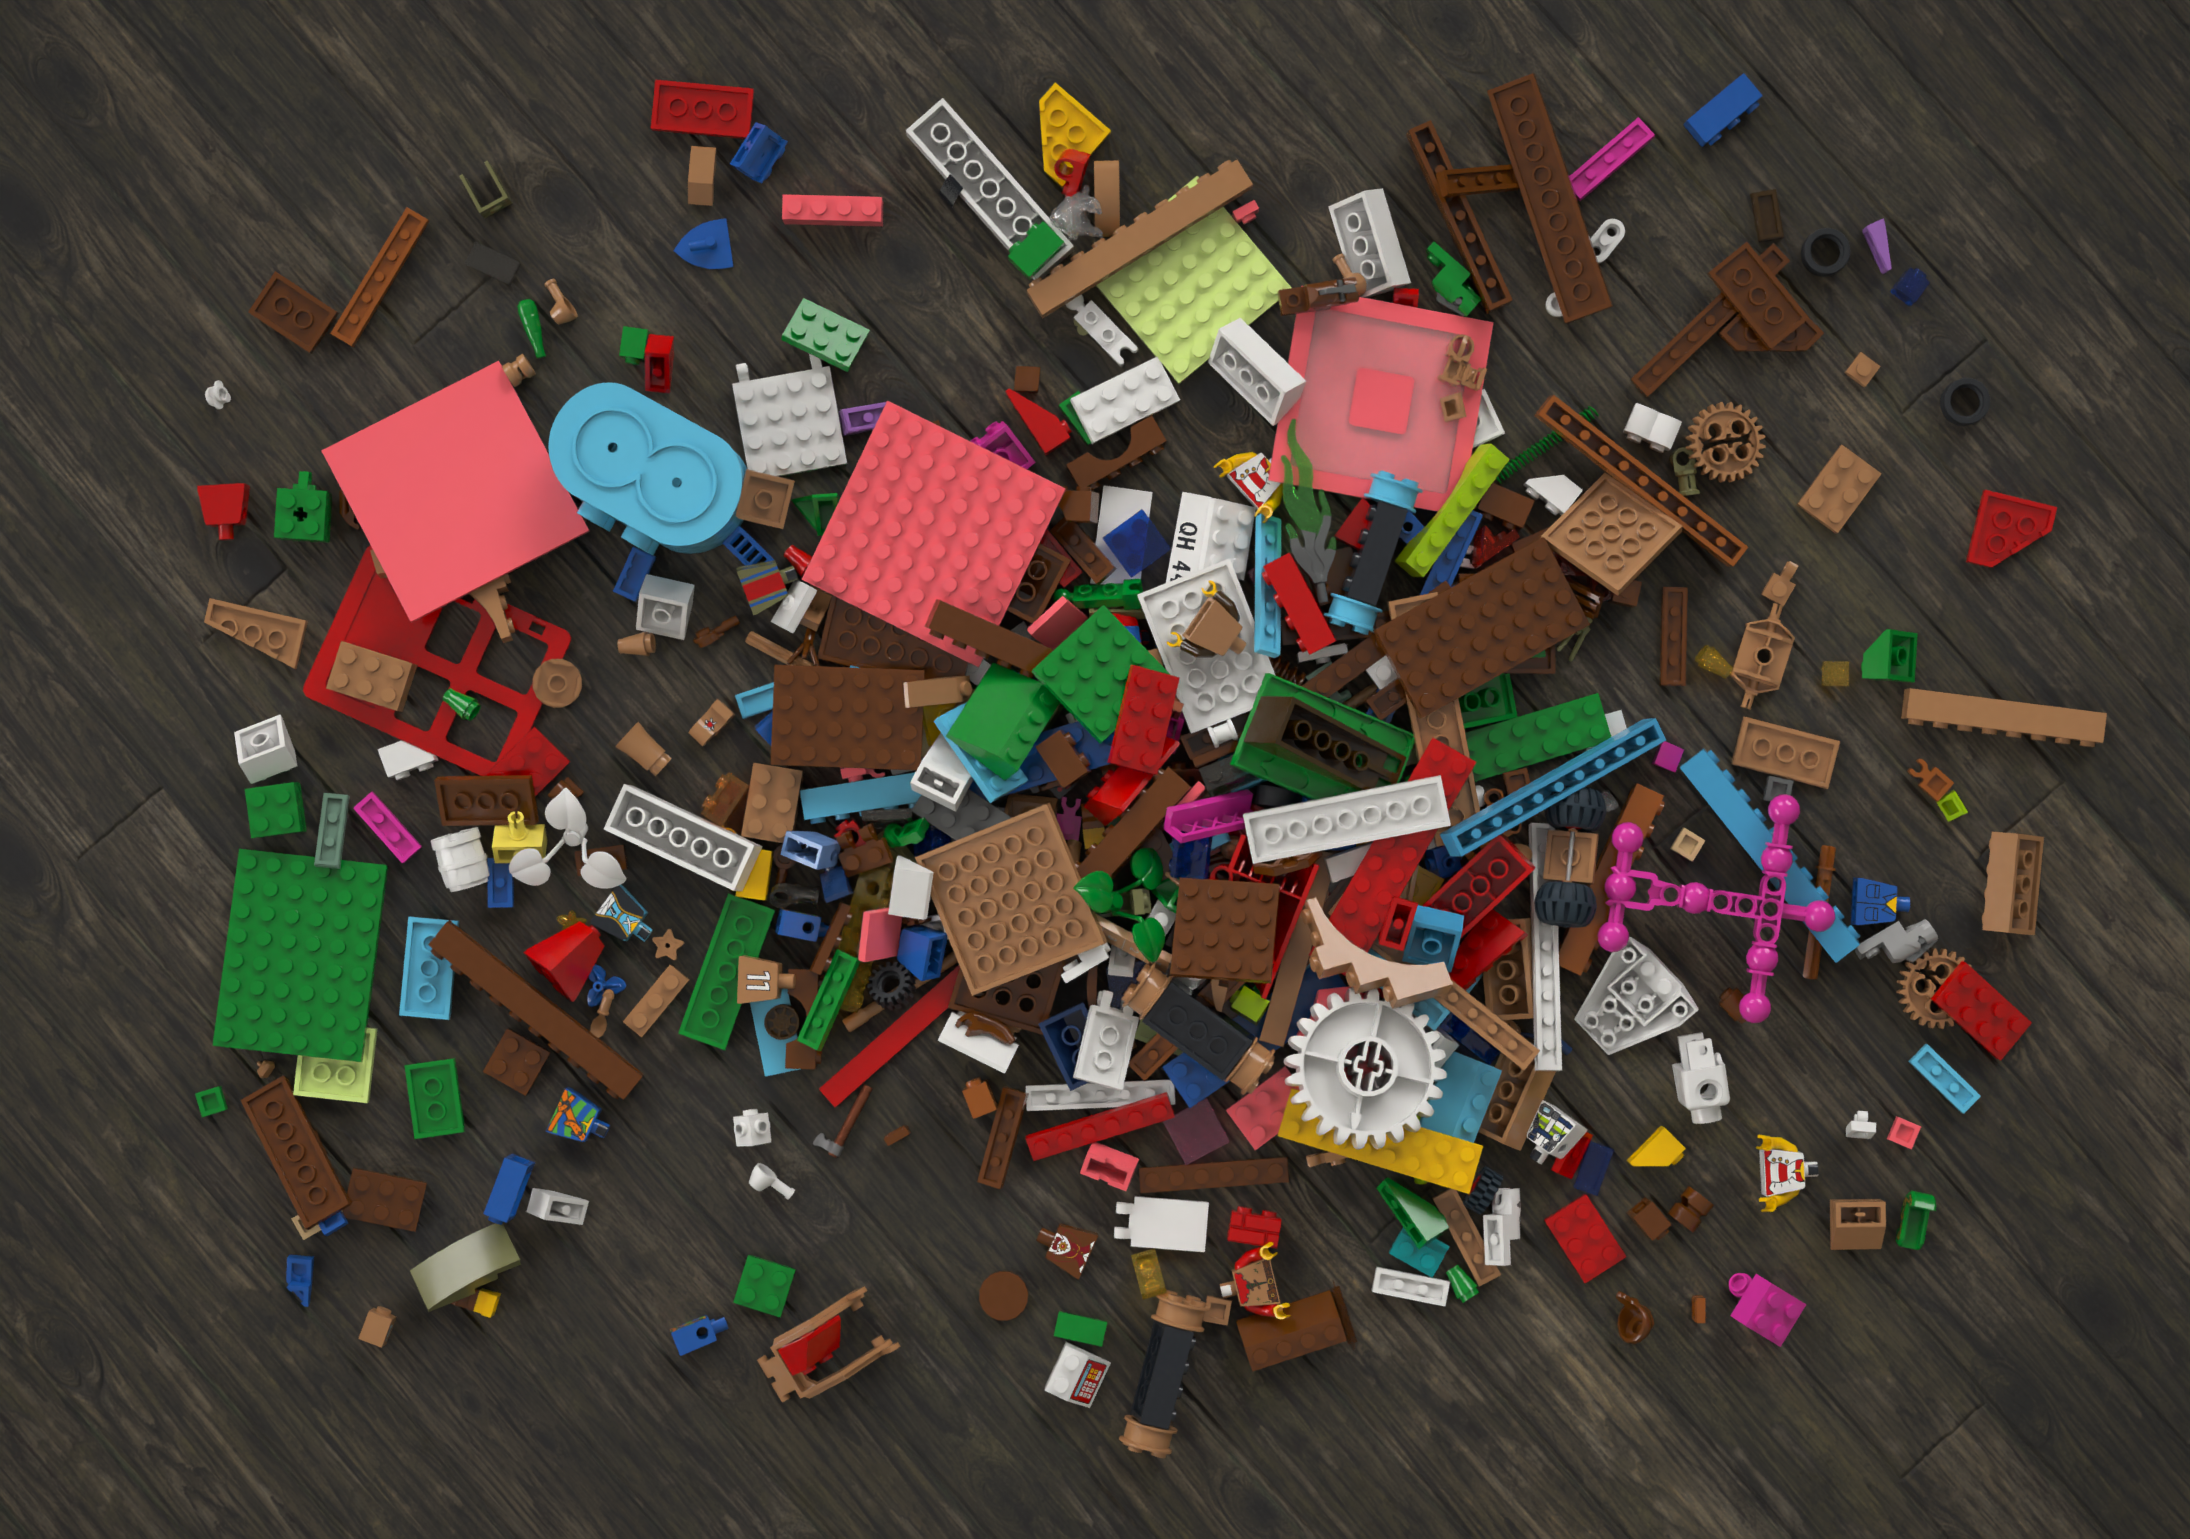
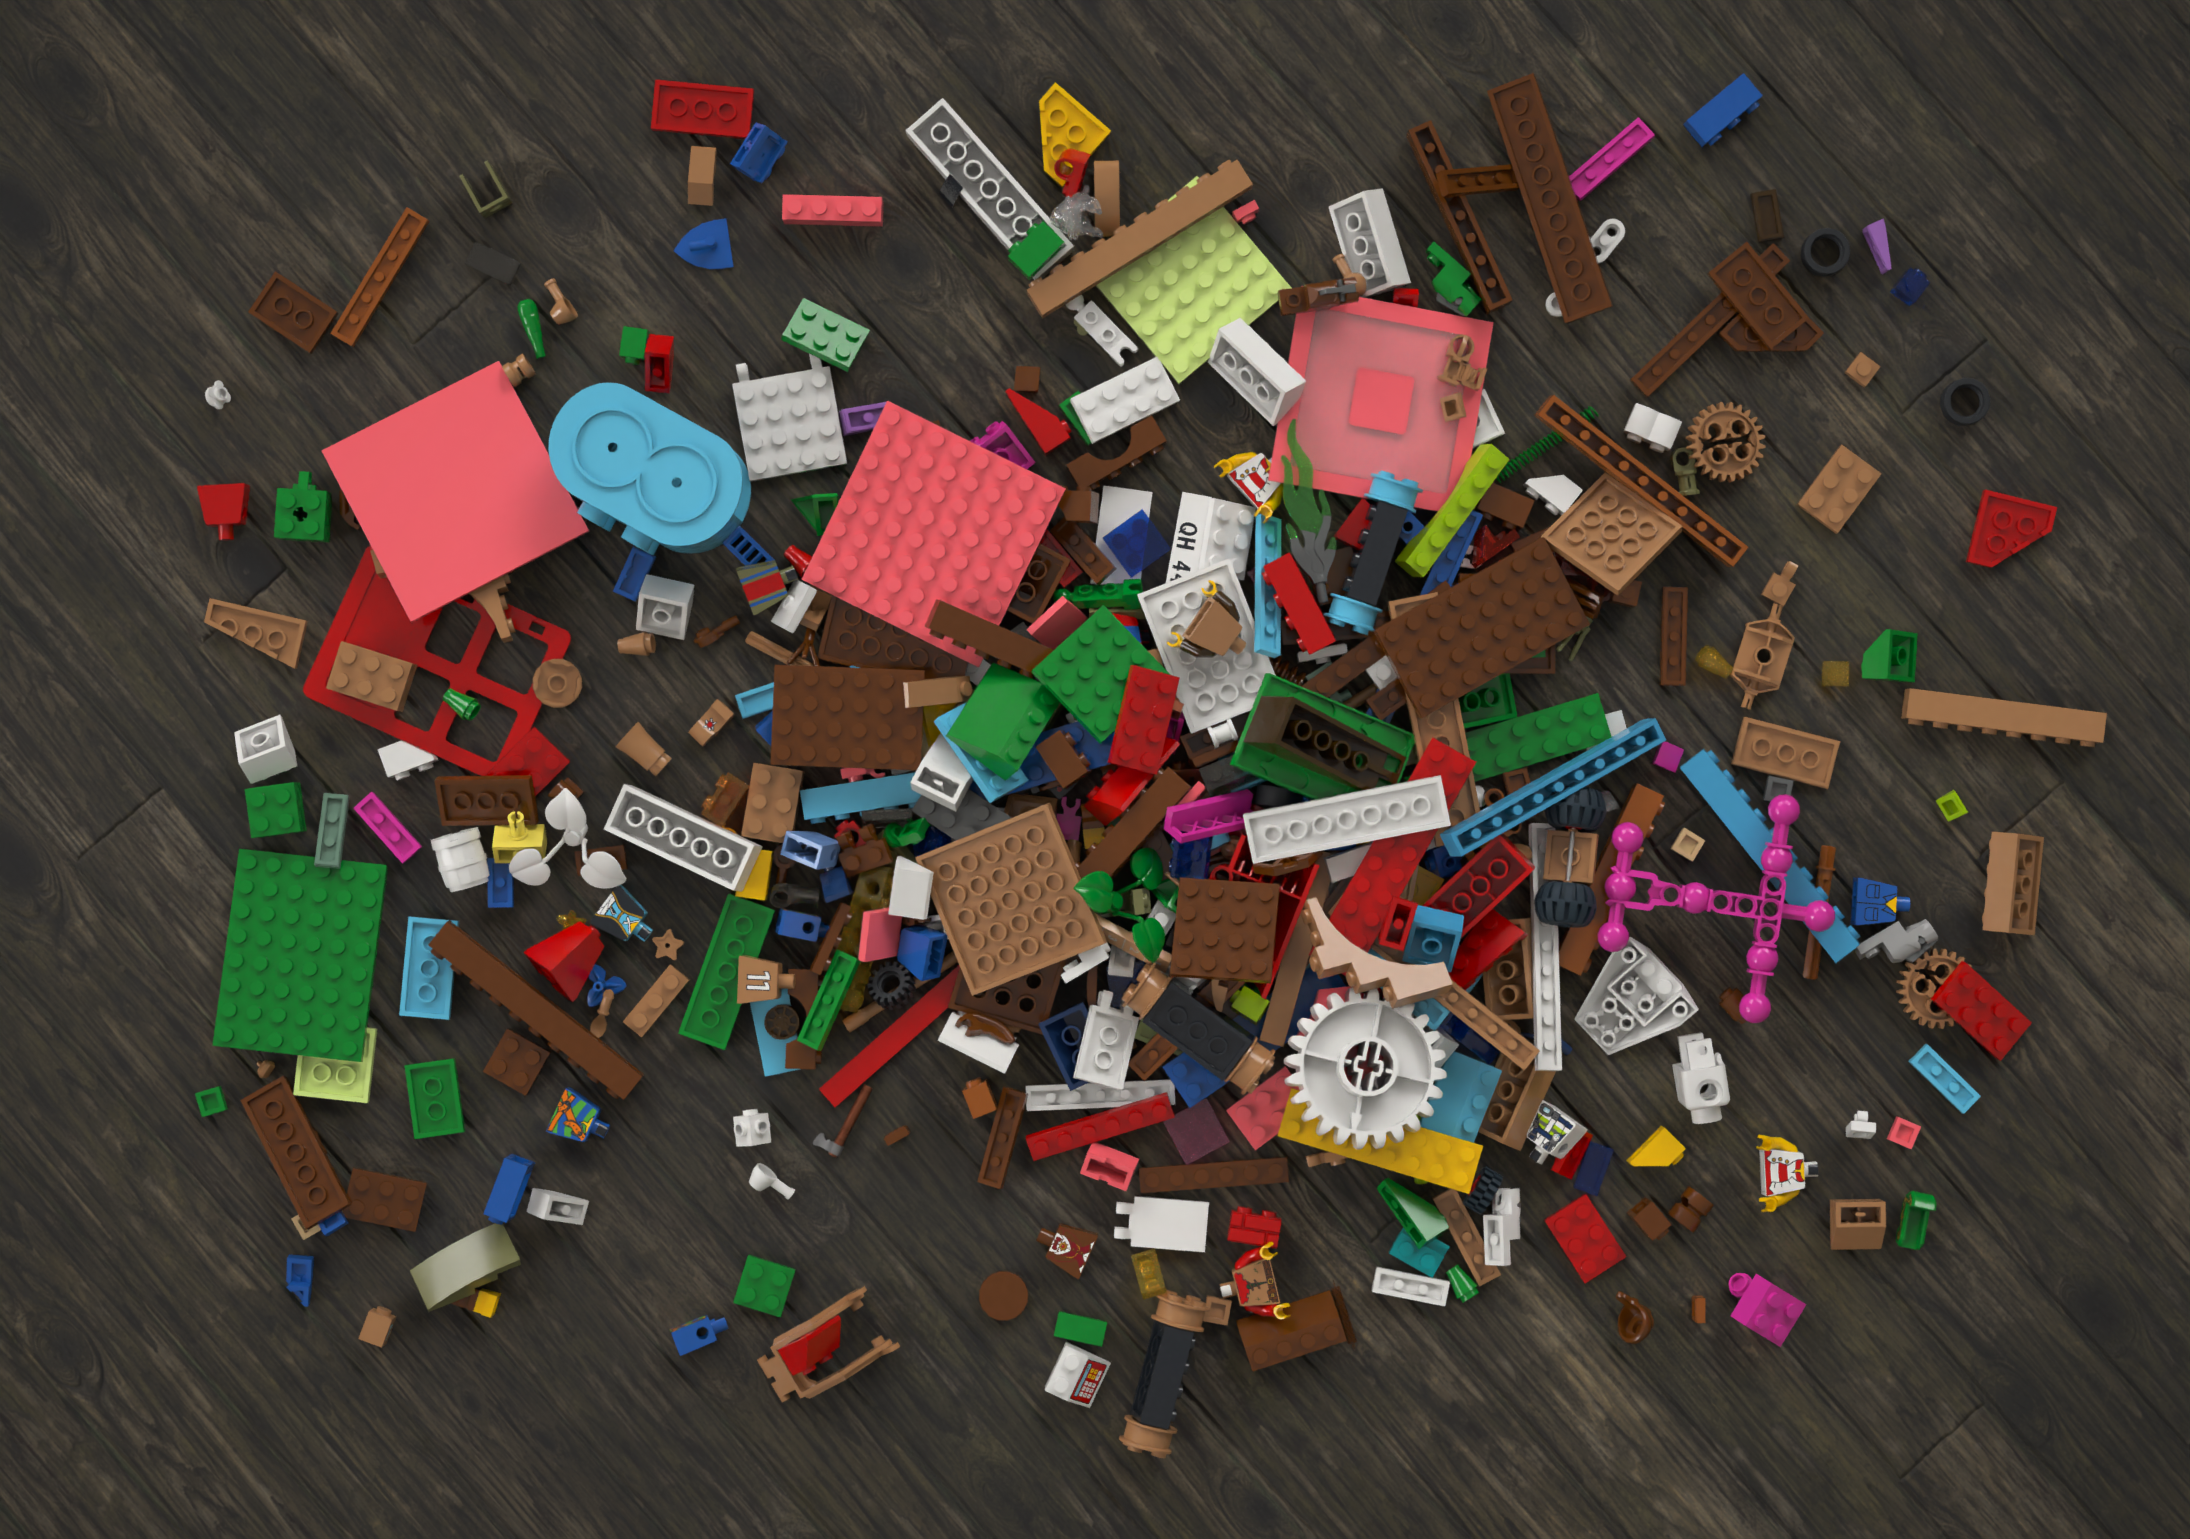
medium nougat plate [735,469,795,529] -> none
dark orange plate [1907,759,1954,802] -> none

